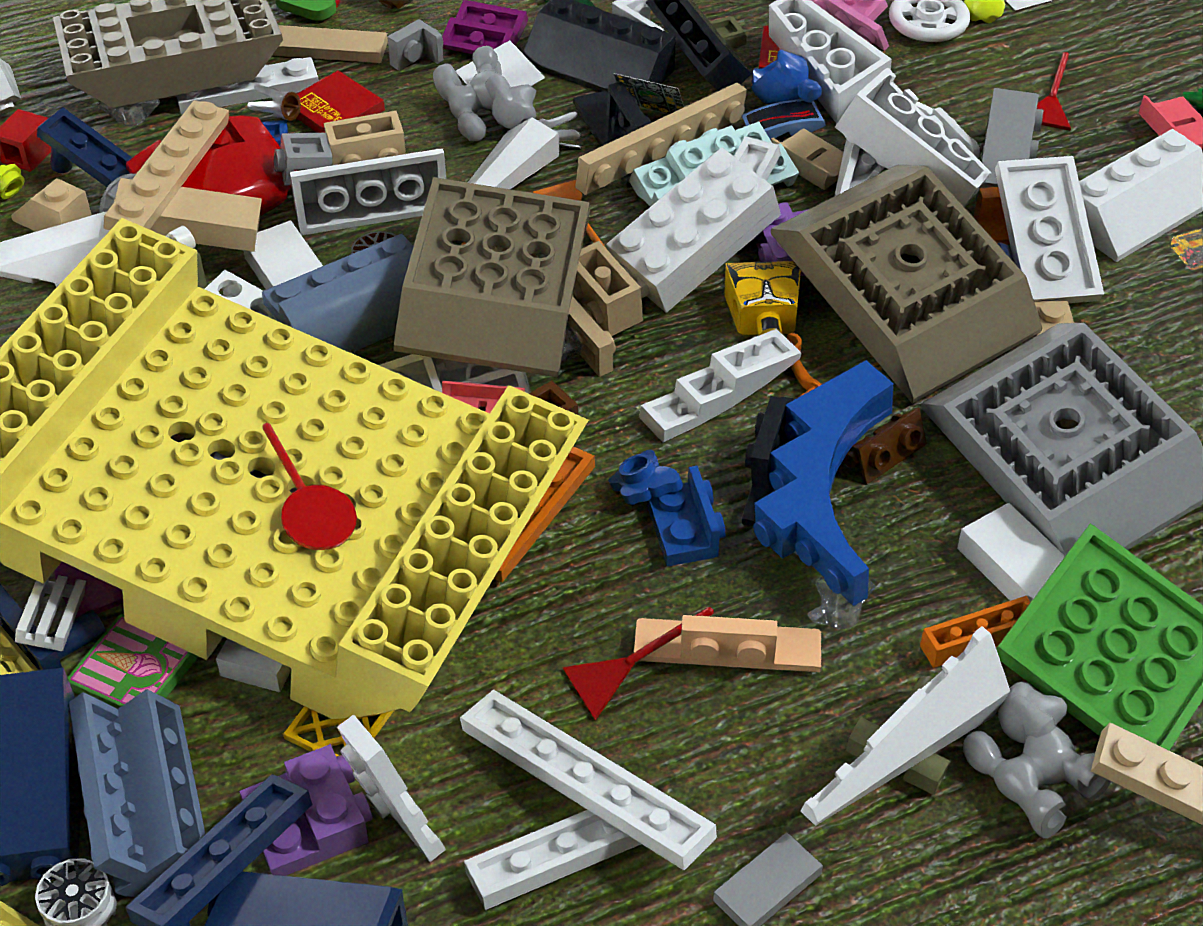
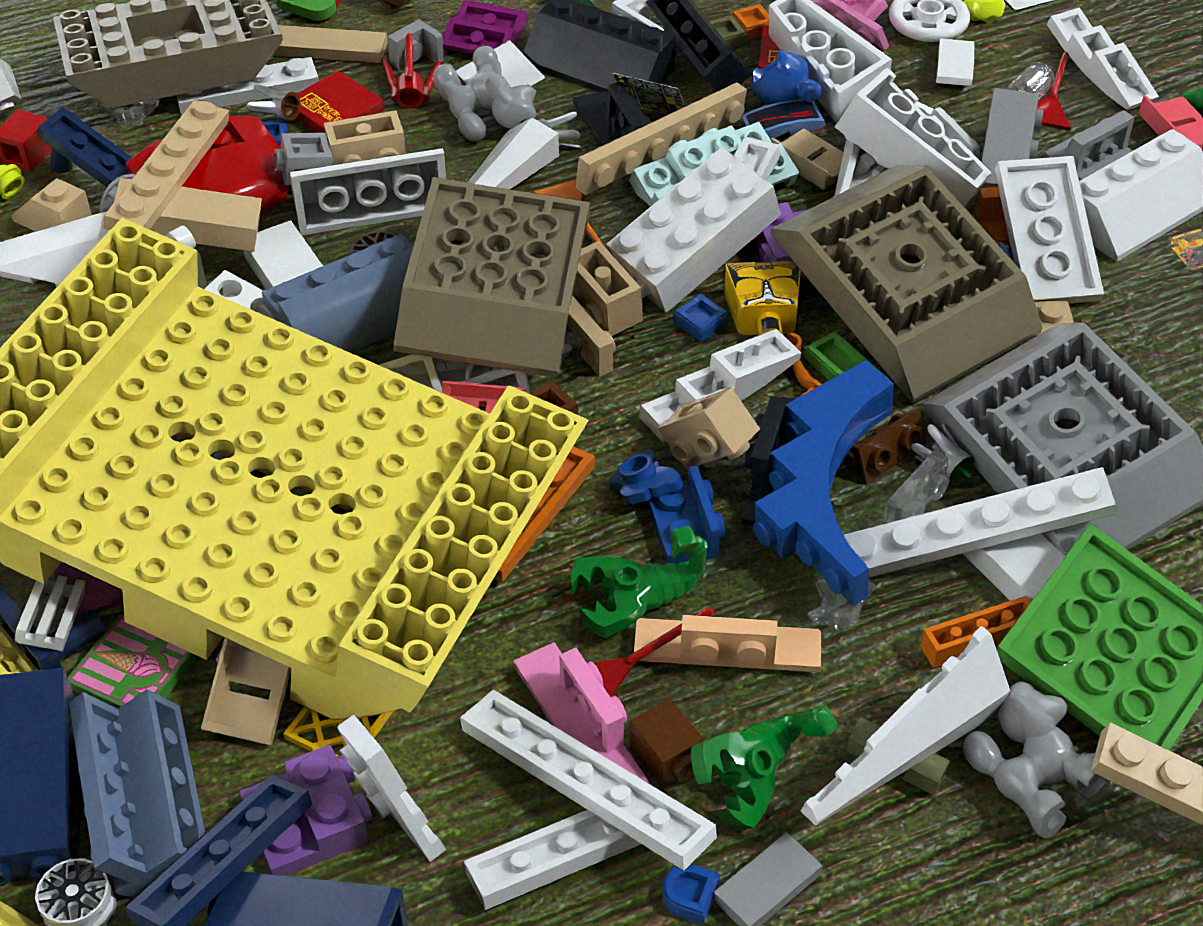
red piece [262,423,357,550] -> none
none -> tan piece [201,638,291,745]
none -> red plant [382,33,442,108]
none -> bright pink bracket [513,642,648,783]
none -> green animal [570,525,707,638]
none -> reddish brown brick [630,699,704,789]
none -> tan brick [657,387,760,469]
none -> blue tile [662,864,720,925]
none -> blue tile [673,294,729,342]
none -> green animal [691,705,839,831]
none -> orange tile [730,4,769,40]
none -> bright green tile [803,331,888,380]
none -> white plate [844,467,1117,577]
none -> clear plate [883,450,949,524]
none -> flat silver piece [911,424,974,483]
none -> white slope [936,38,974,86]
none -> clear piece [1007,62,1055,100]
none -> light grey bracket [1044,110,1135,181]
none -> white slope [1047,7,1159,110]

